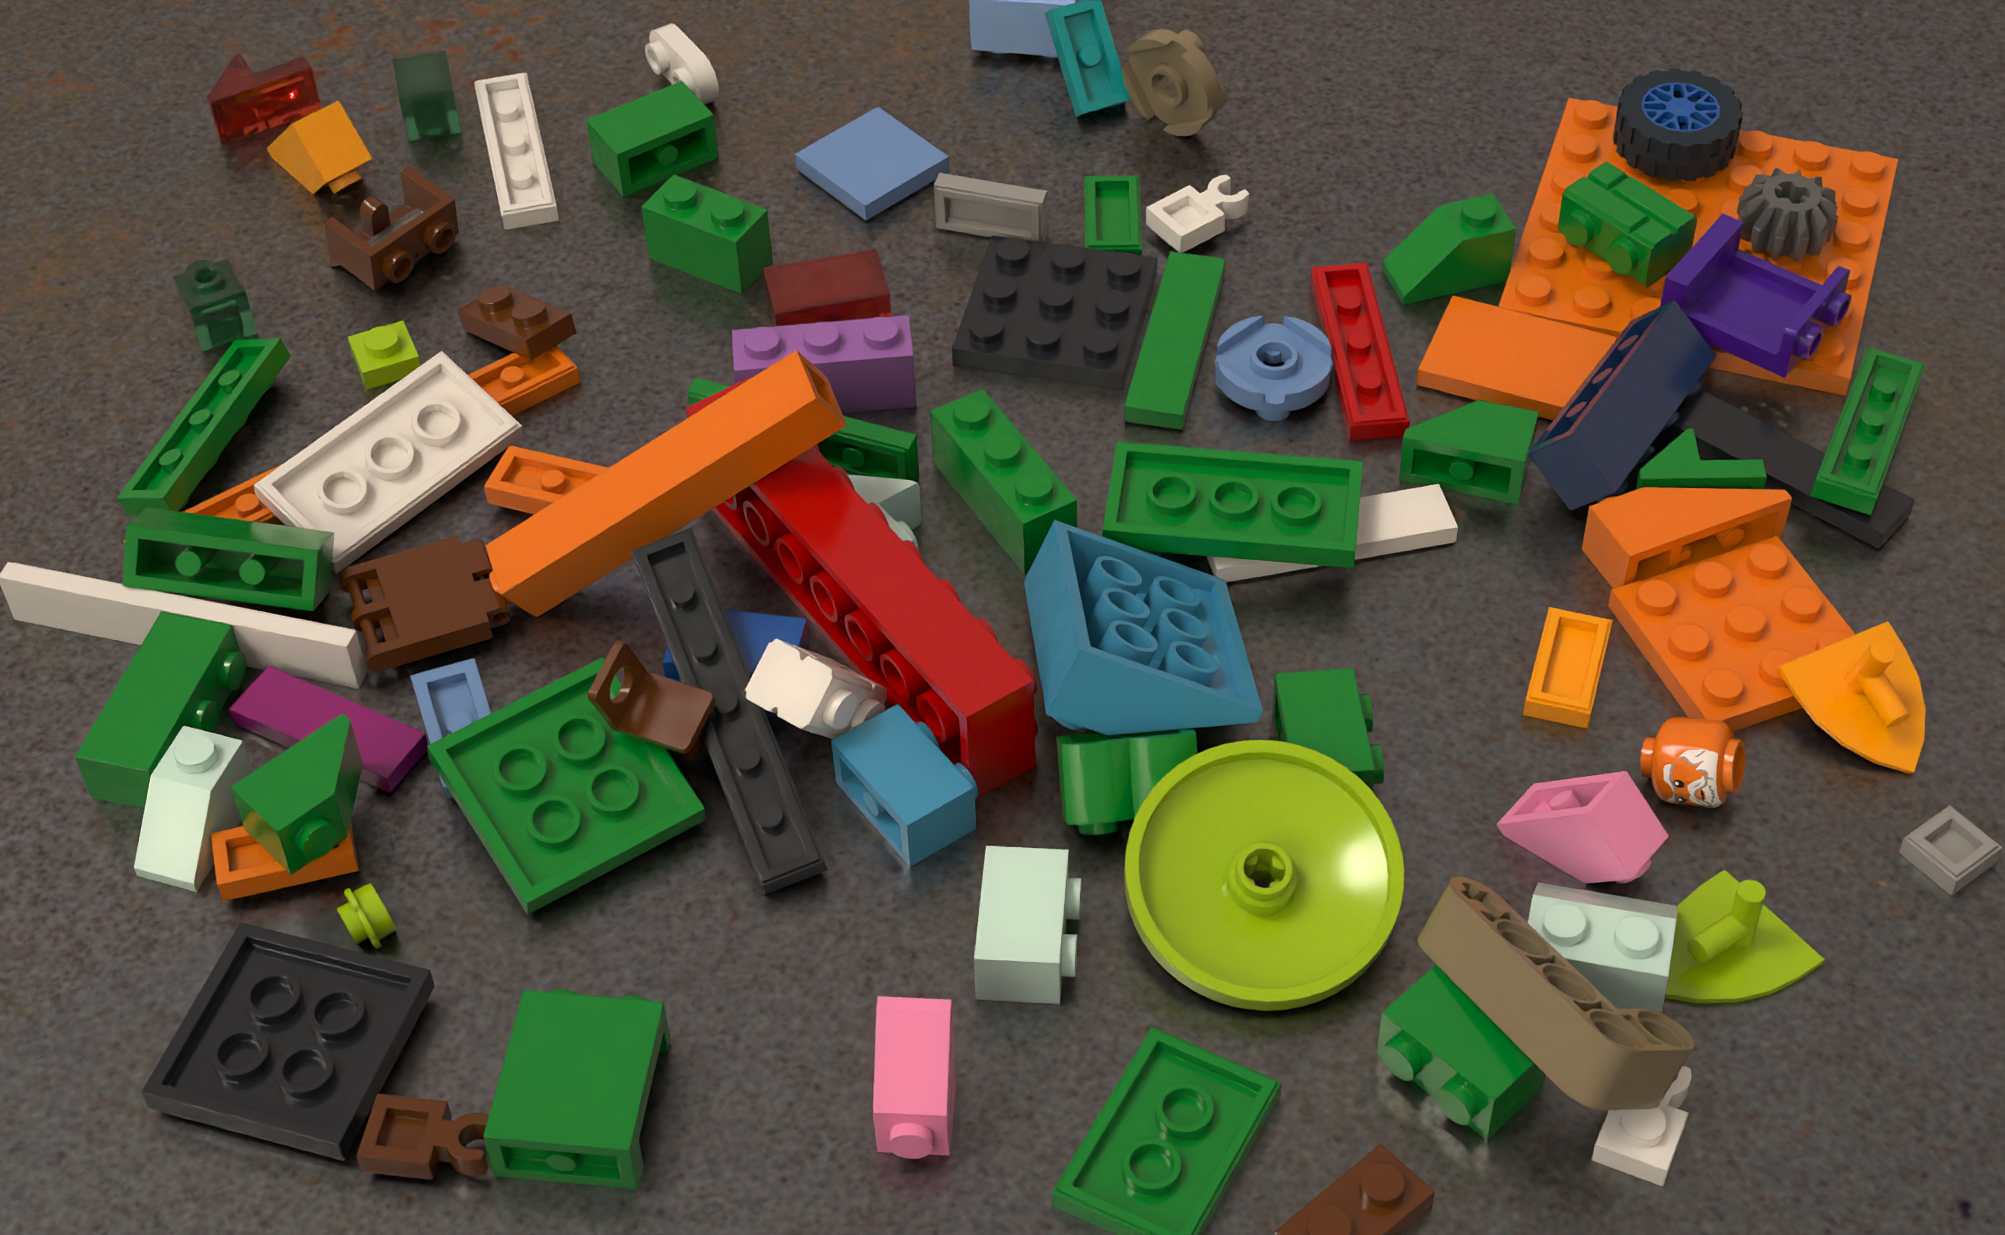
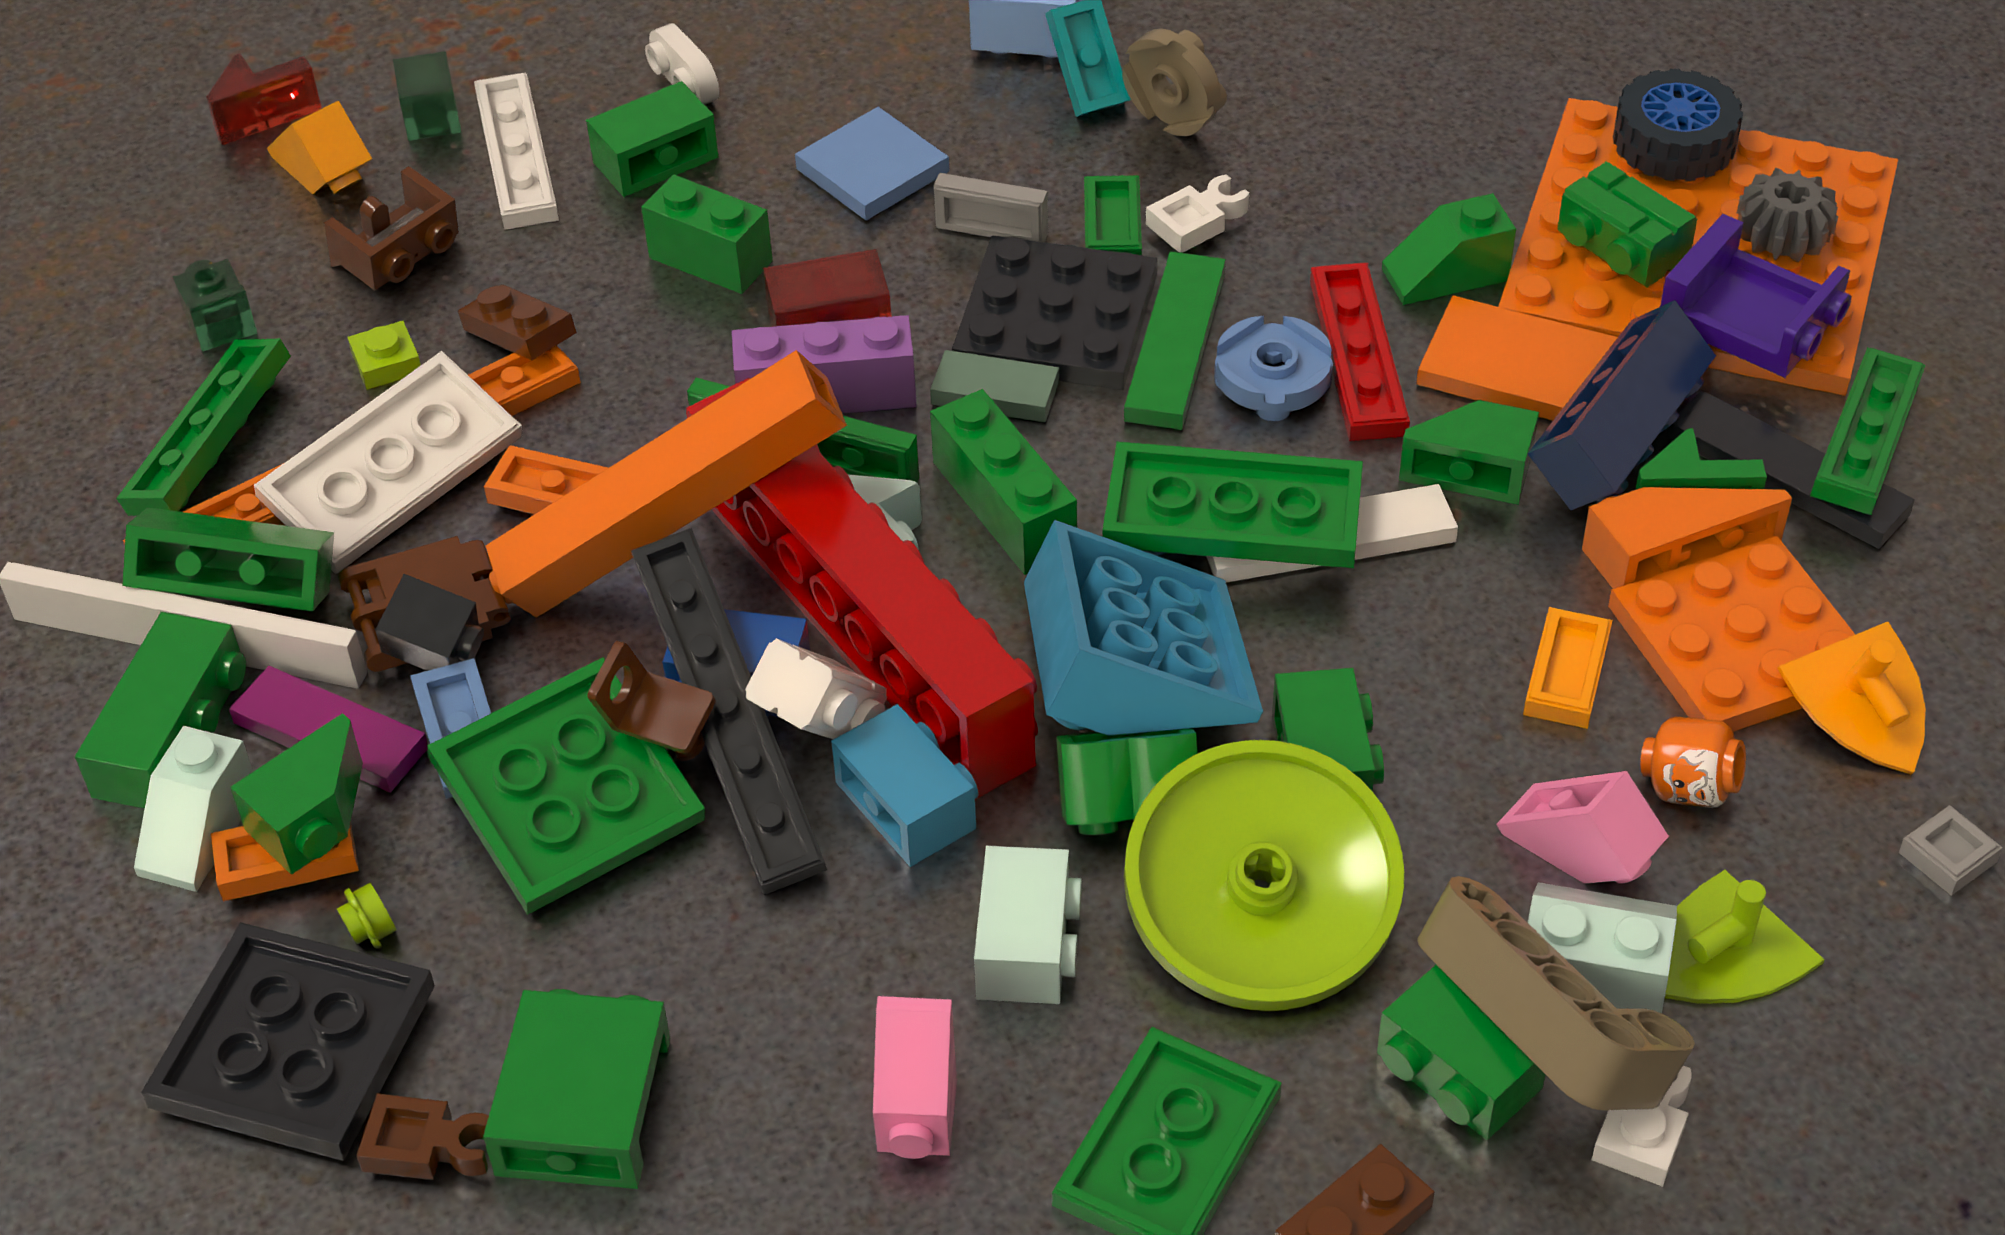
none -> black brick [376,574,484,671]
none -> sand green tile [930,350,1059,422]

